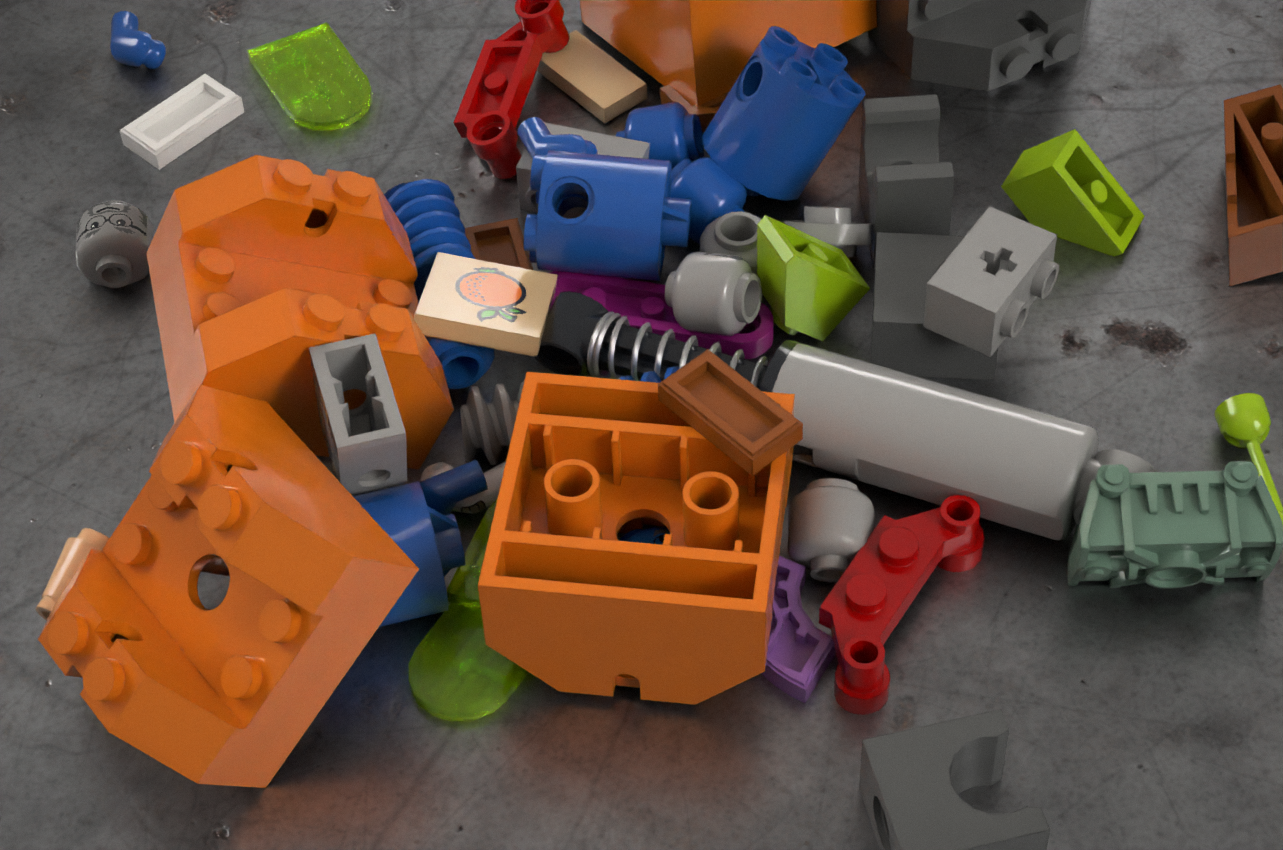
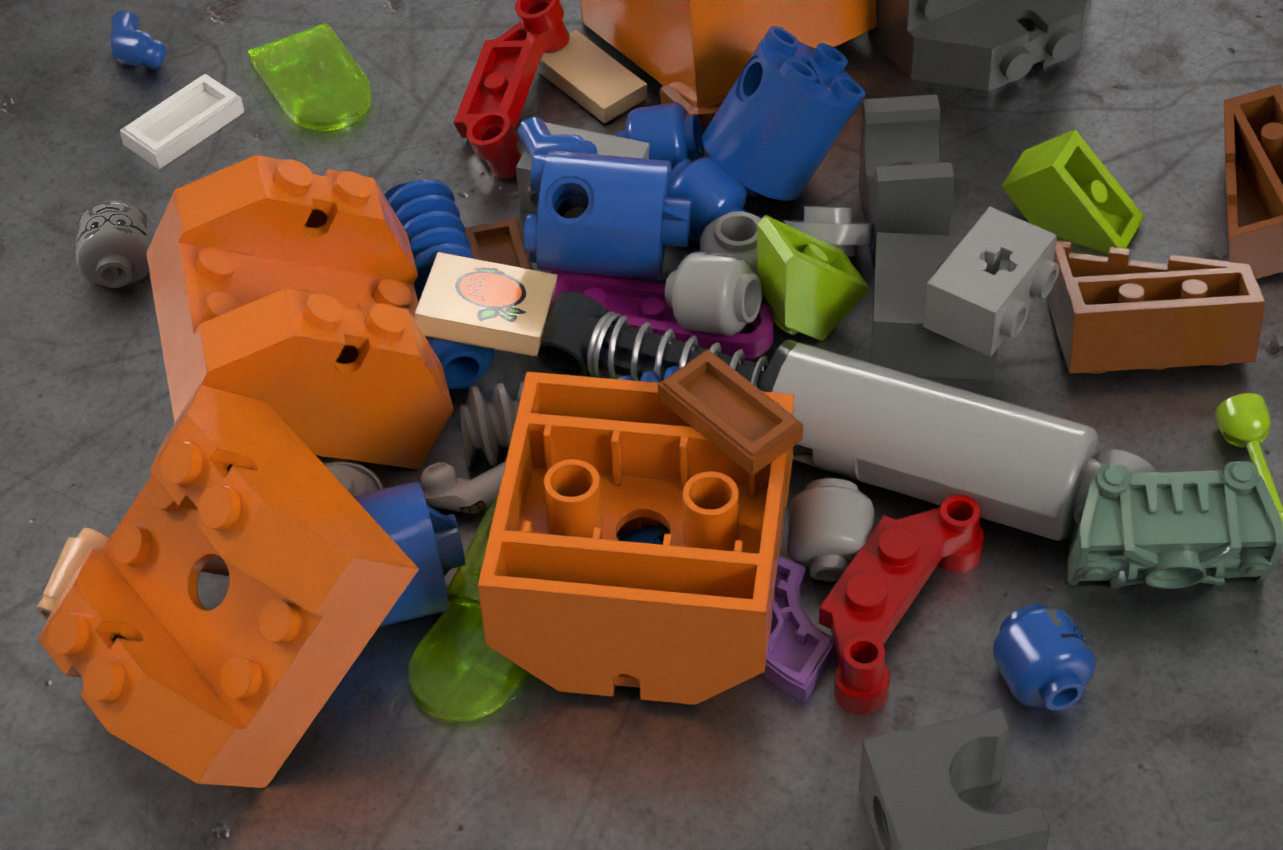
light grey torso [309,334,407,496] -> none
blue arm [419,460,488,516] -> none
none -> blue head [992,604,1096,710]
none -> dark orange wedge [1047,240,1265,374]

